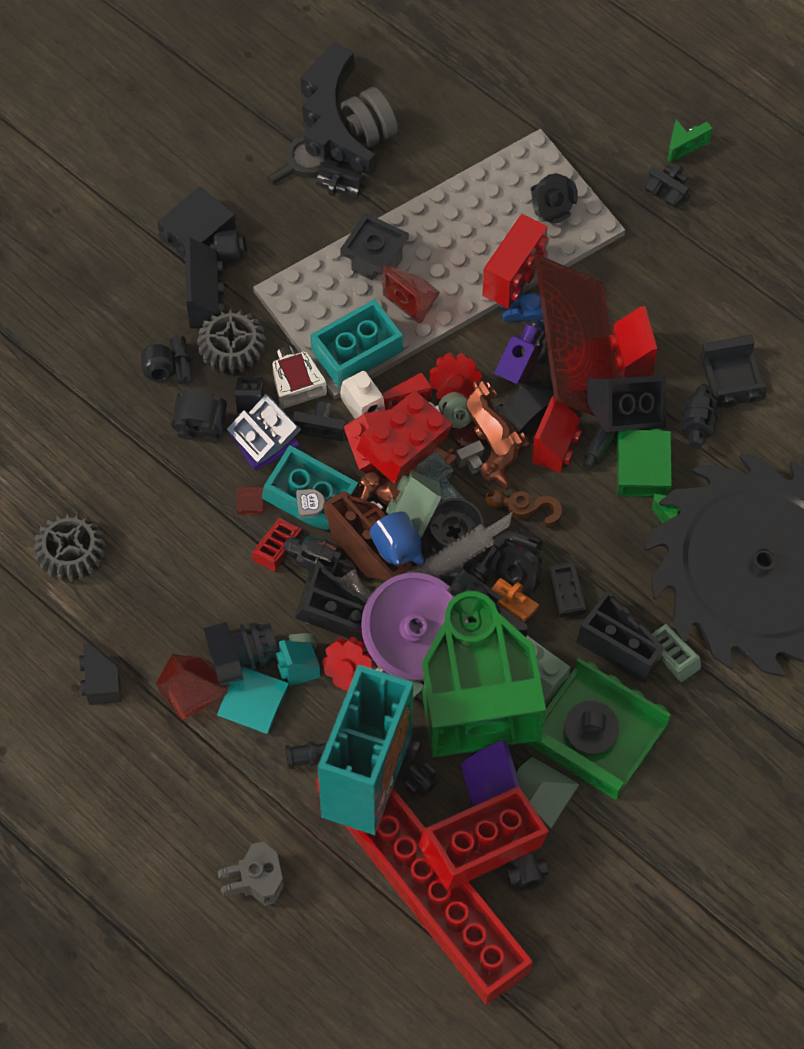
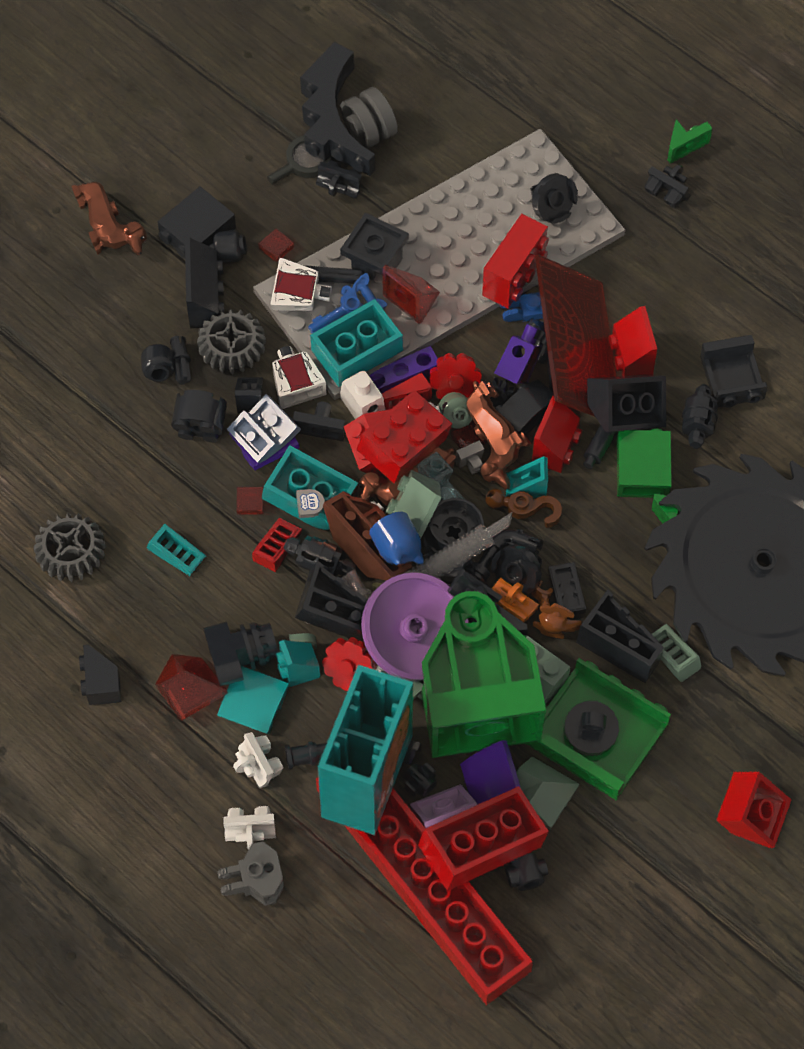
none -> copper animal [71,182,147,255]
none -> teal slope [147,524,206,576]
none -> white hips [224,806,276,849]
none -> white hips [233,732,283,789]
none -> clear red tile [259,229,294,262]
none -> torso [270,258,332,311]
none -> black axle [302,265,363,284]
none -> blue piece [308,273,388,334]
none -> dark purple leg [369,346,438,394]
none -> lavender slope [410,784,477,828]
none -> black gear [486,376,514,406]
none -> teal slope [506,456,548,498]
none -> dark orange piece [531,581,582,639]
none -> red slope [716,772,791,848]

